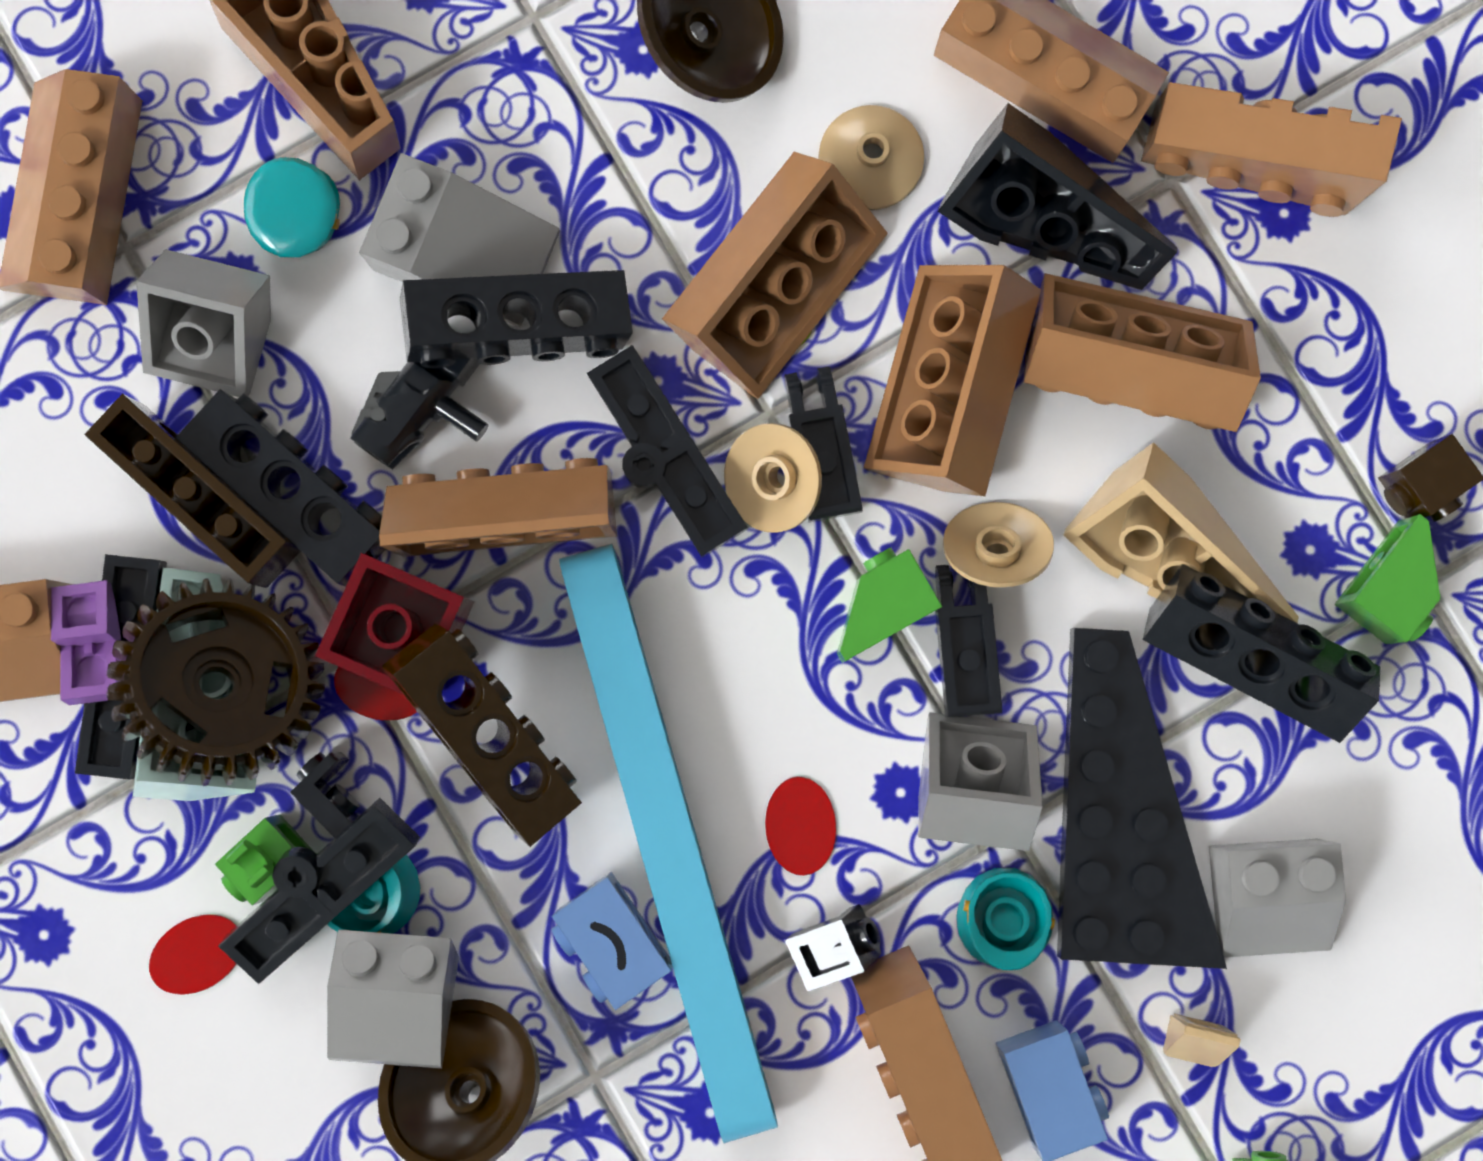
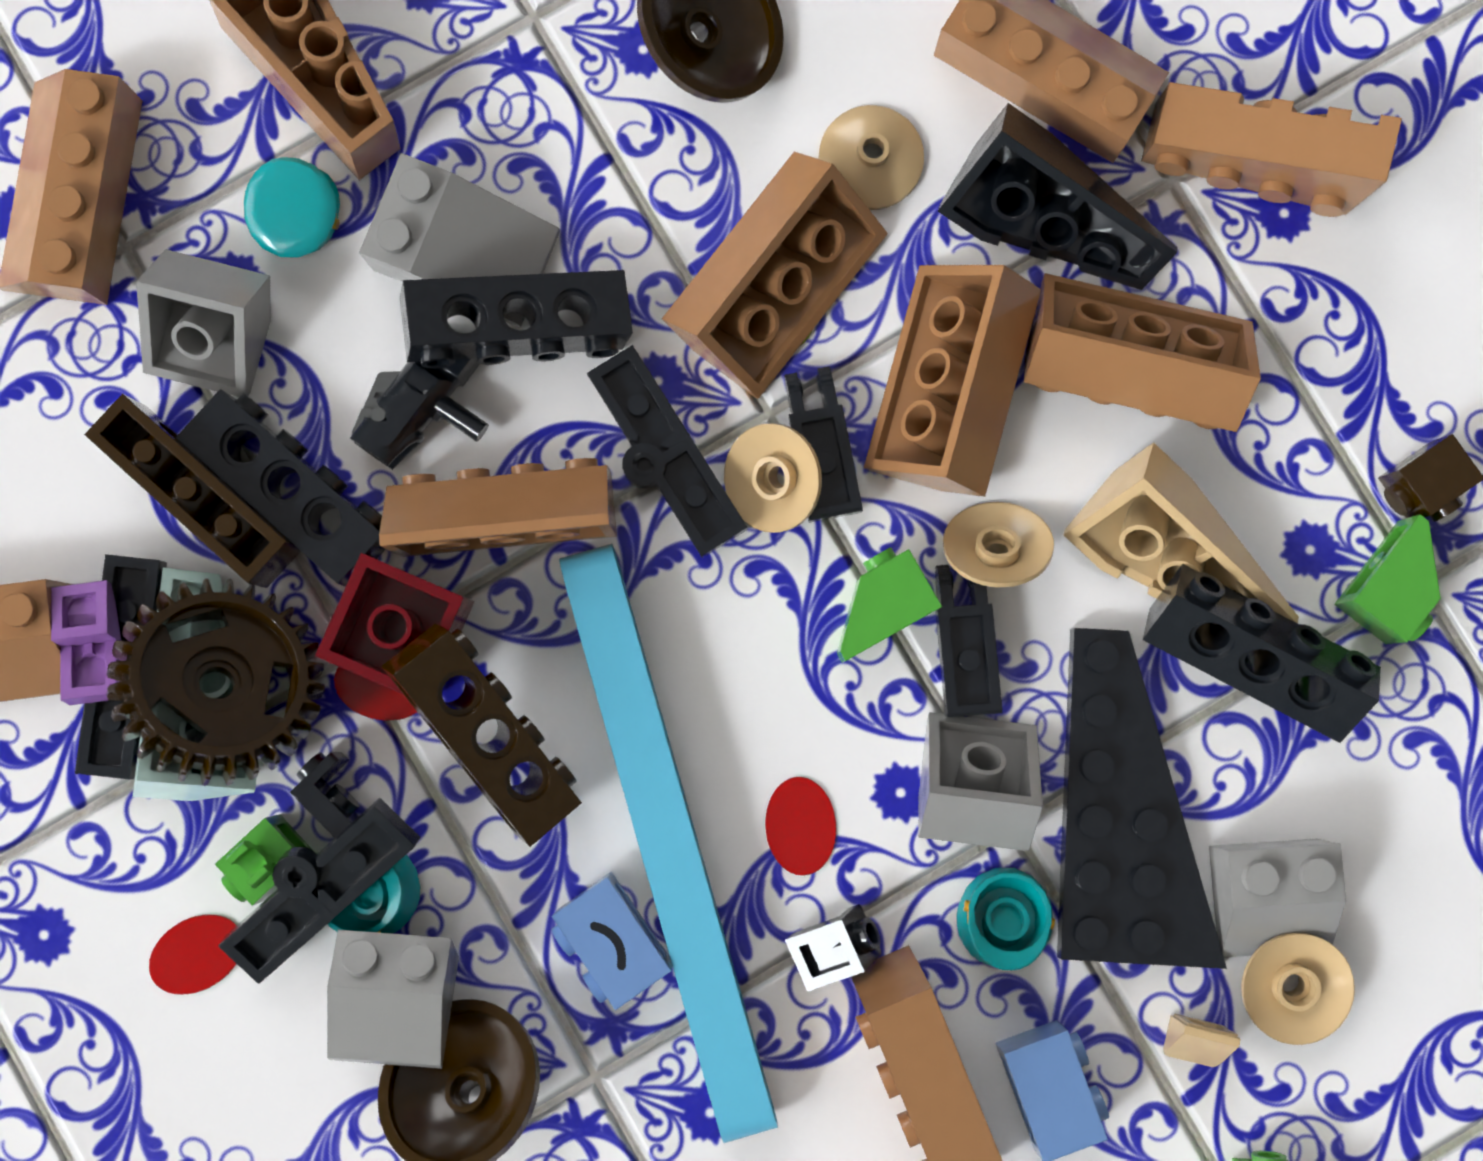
none -> tan dish [1241,933,1355,1045]

